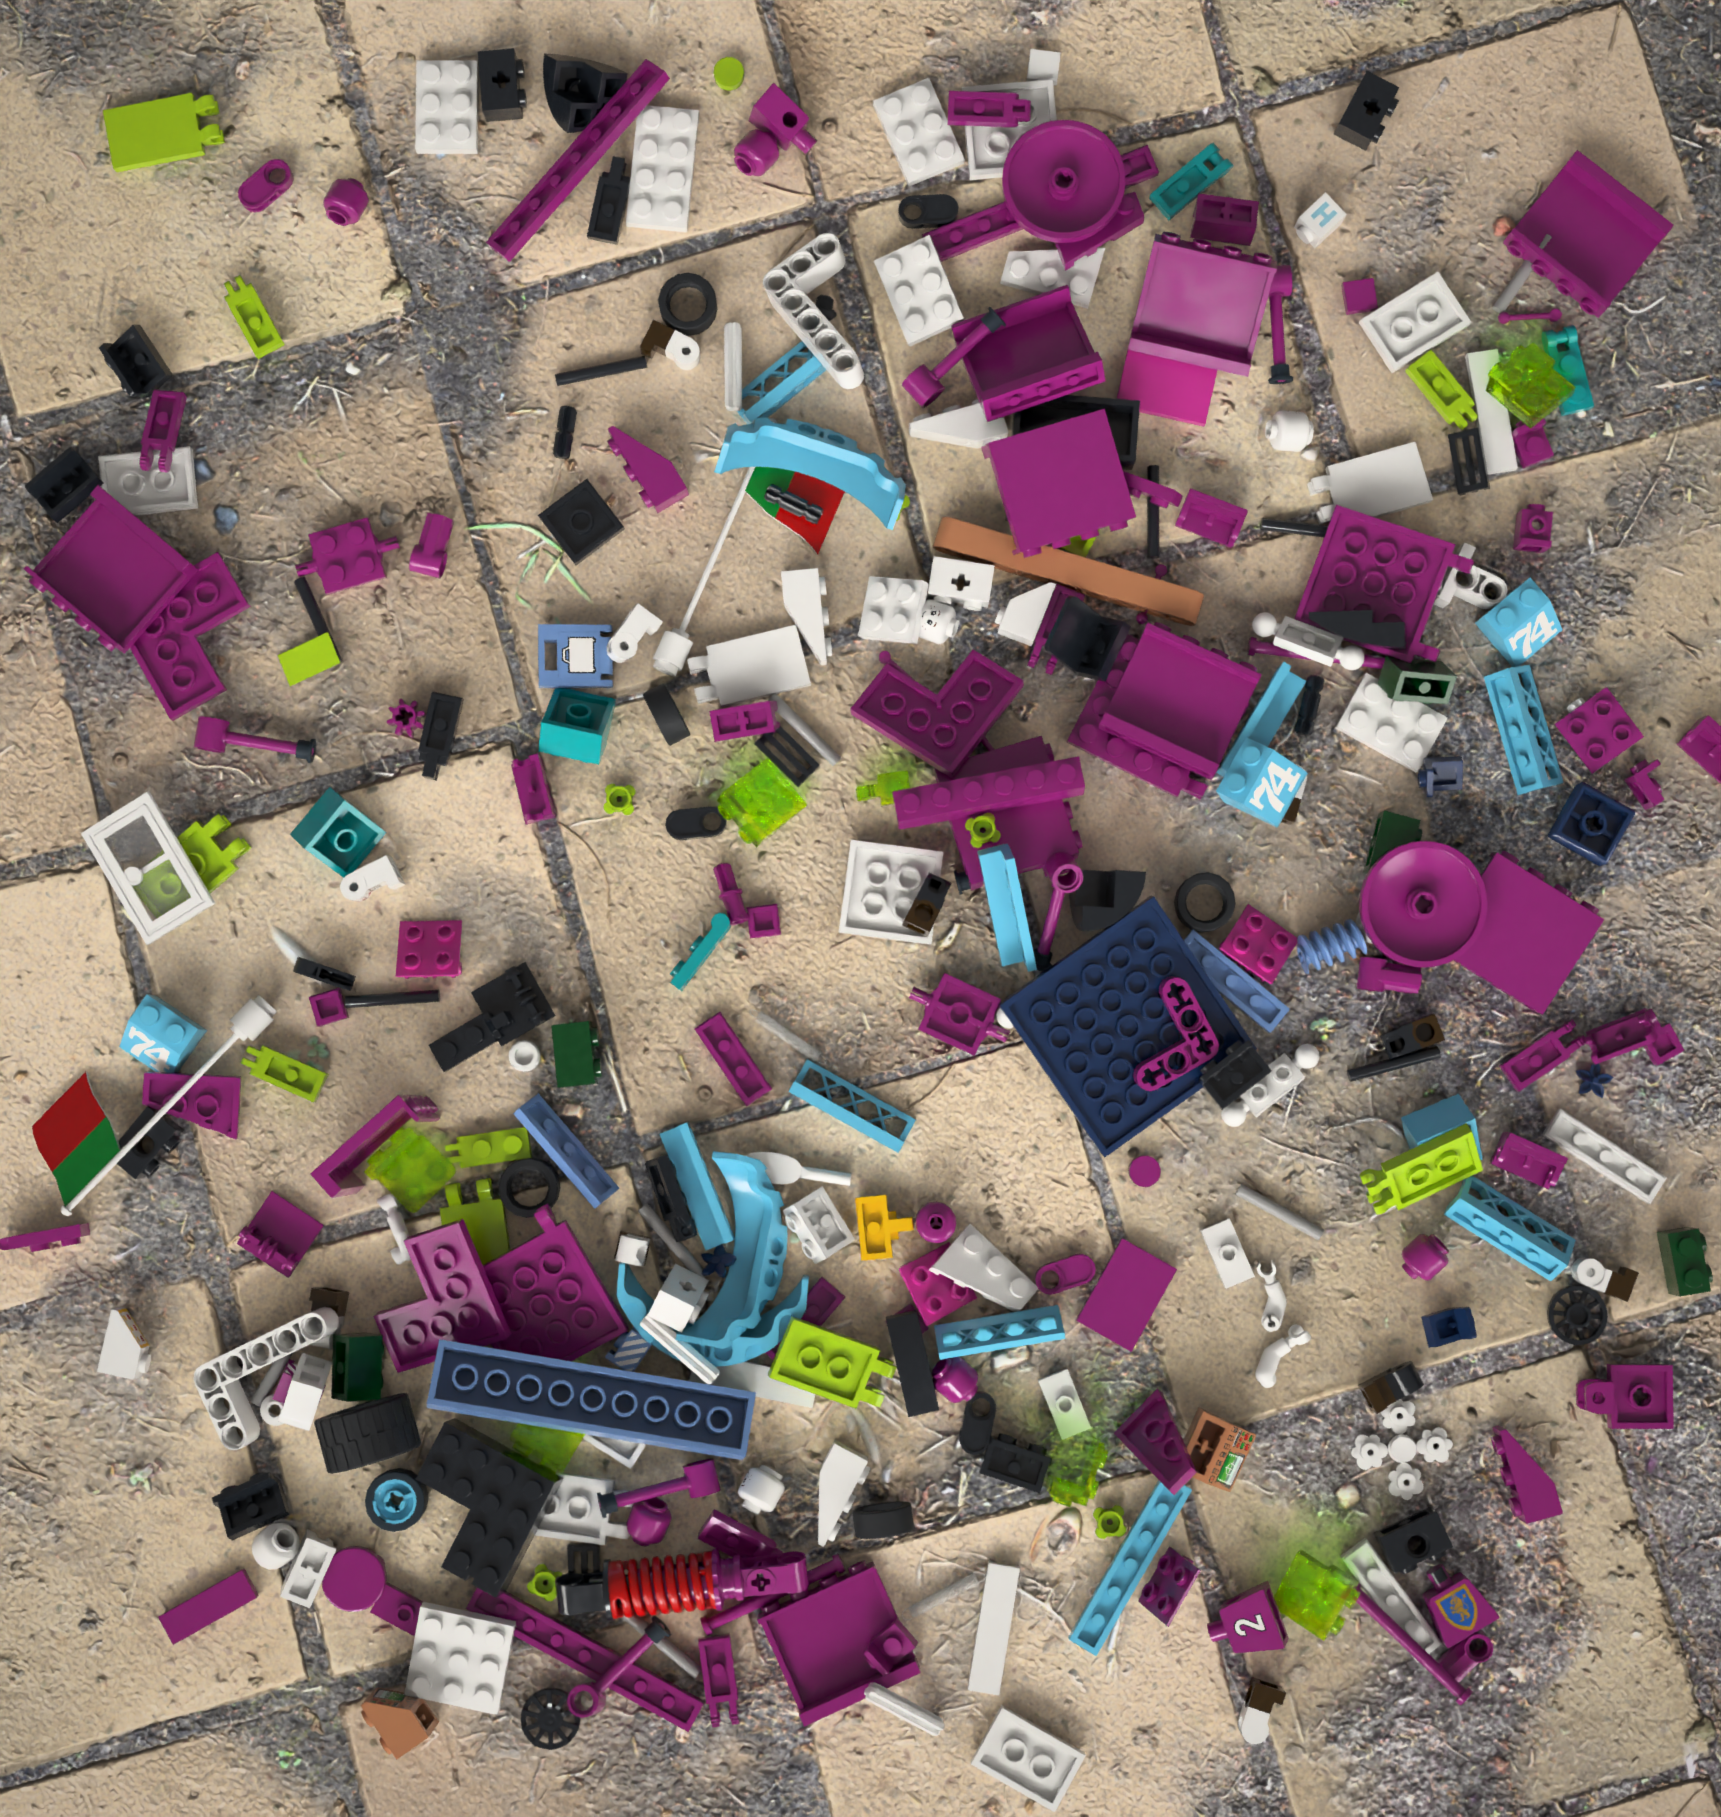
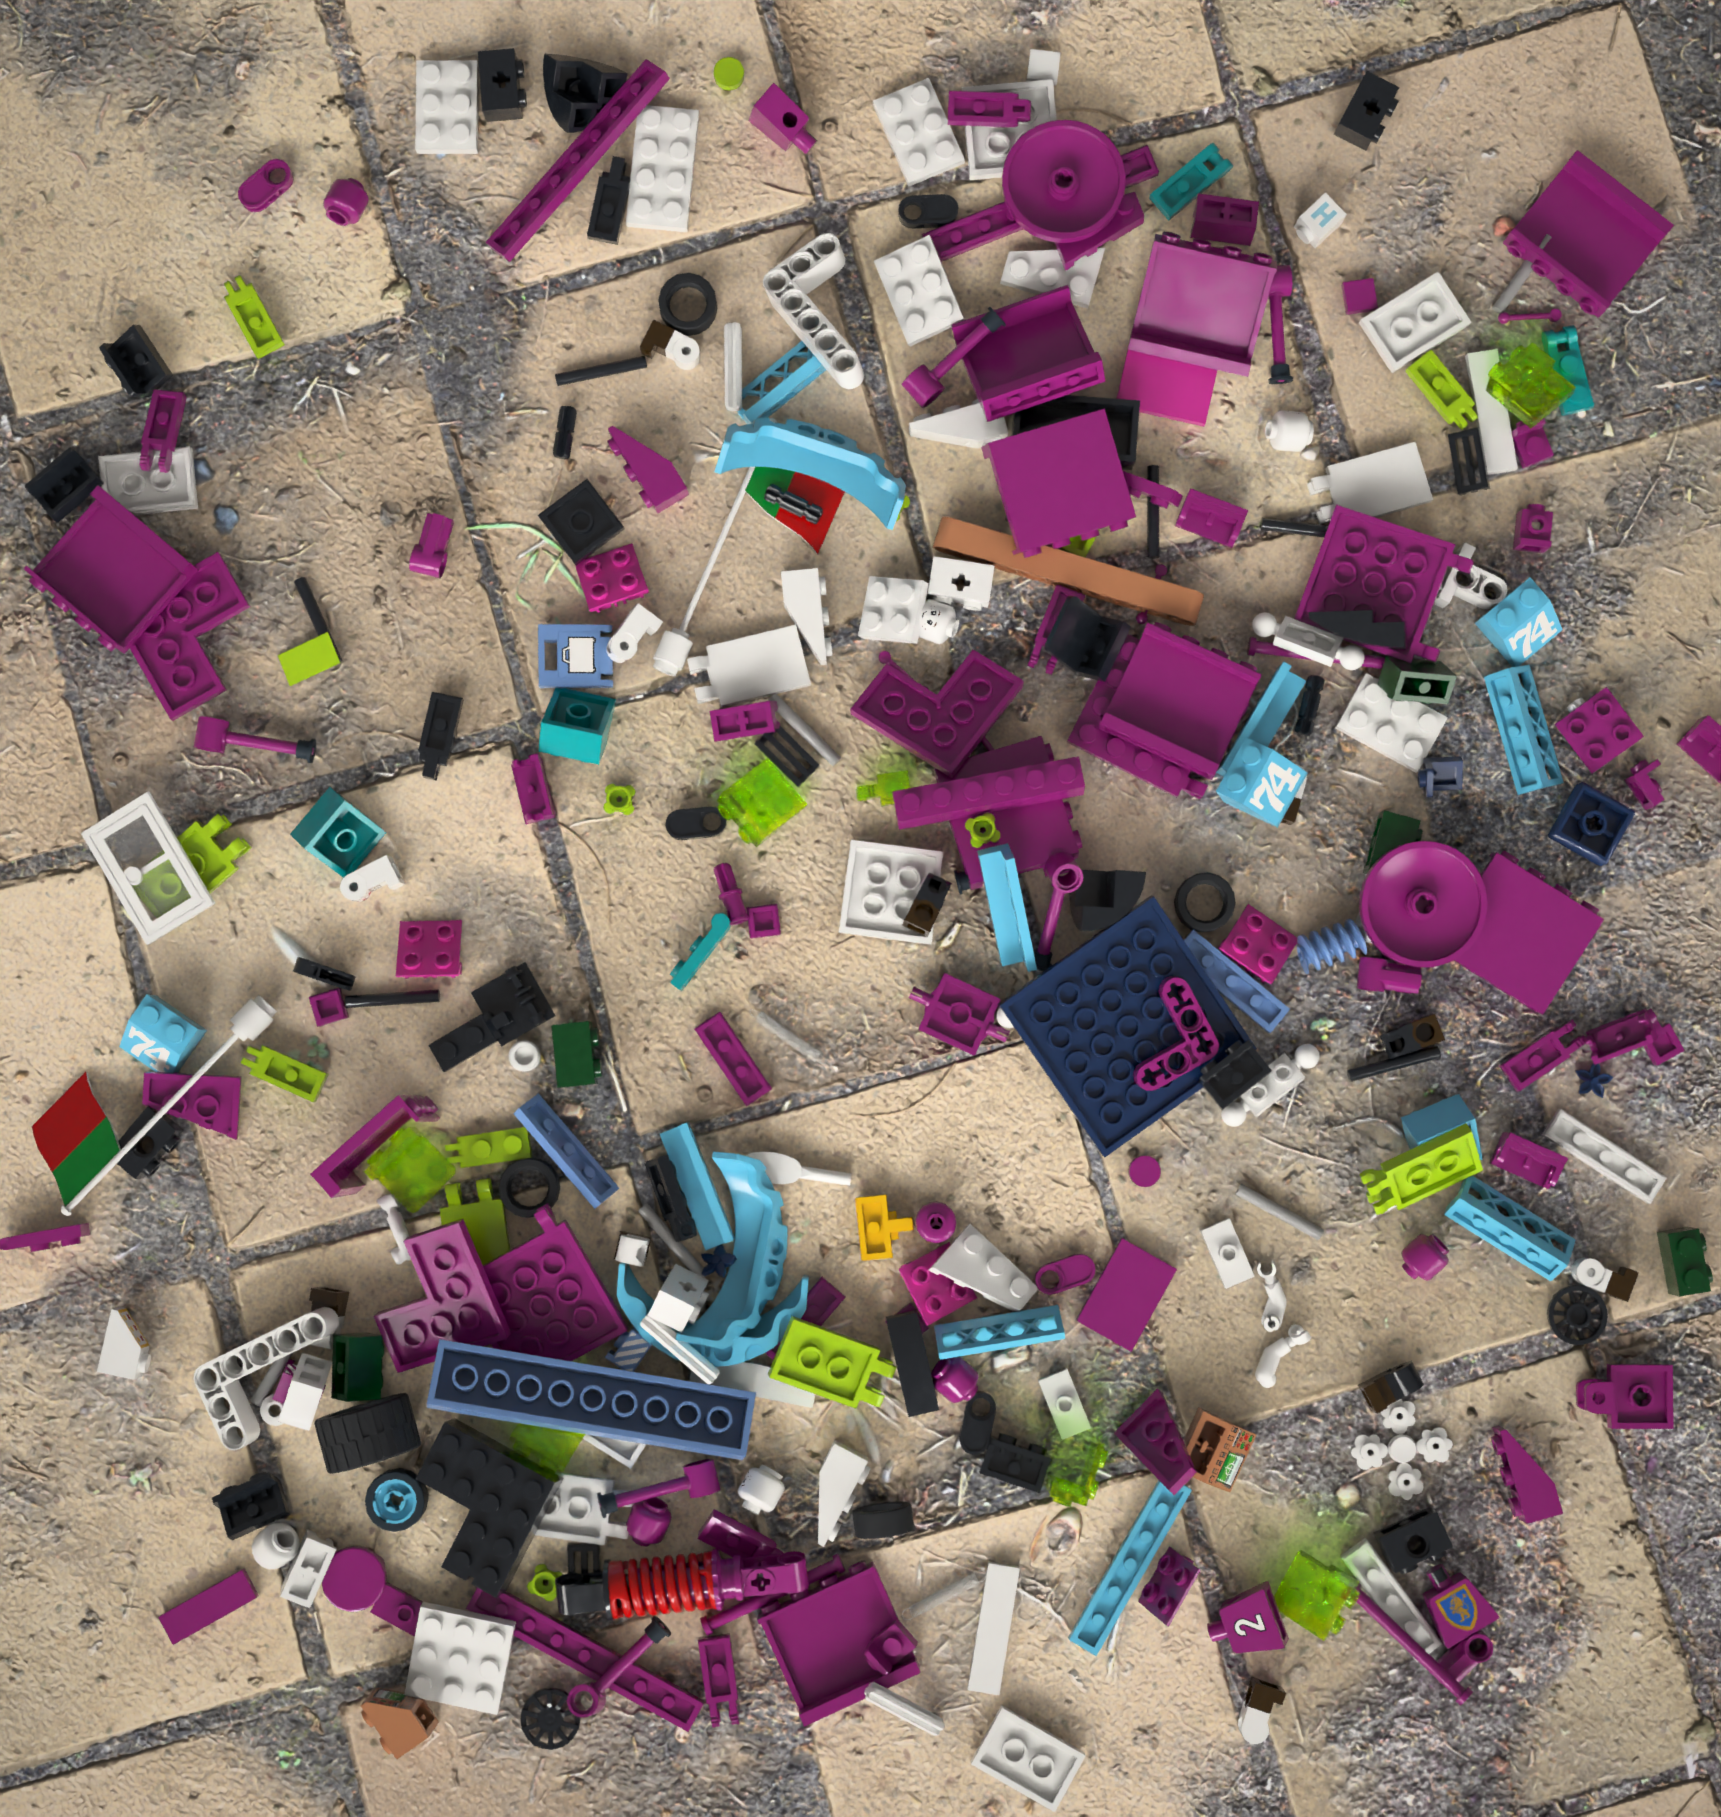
lime tile [103,93,225,173] -> none
magenta hinge [236,1191,324,1278] -> none
magenta plate [295,517,400,595] -> none
magenta gear [387,698,426,738] -> none
light grey bar [621,1612,702,1678] -> none
black tyre [643,683,691,746] -> none
magenta head [734,129,779,176] -> none
white bracket [783,1186,855,1264] -> none
medium azure fence [788,1059,916,1153] -> none
black piece [816,295,837,321] -> none
white slope [995,582,1056,647] -> none
lime plate [1093,1505,1126,1539] -> none
dark blue bracket [1421,1307,1477,1348] -> none
none -> dark pink hinge [575,543,649,613]

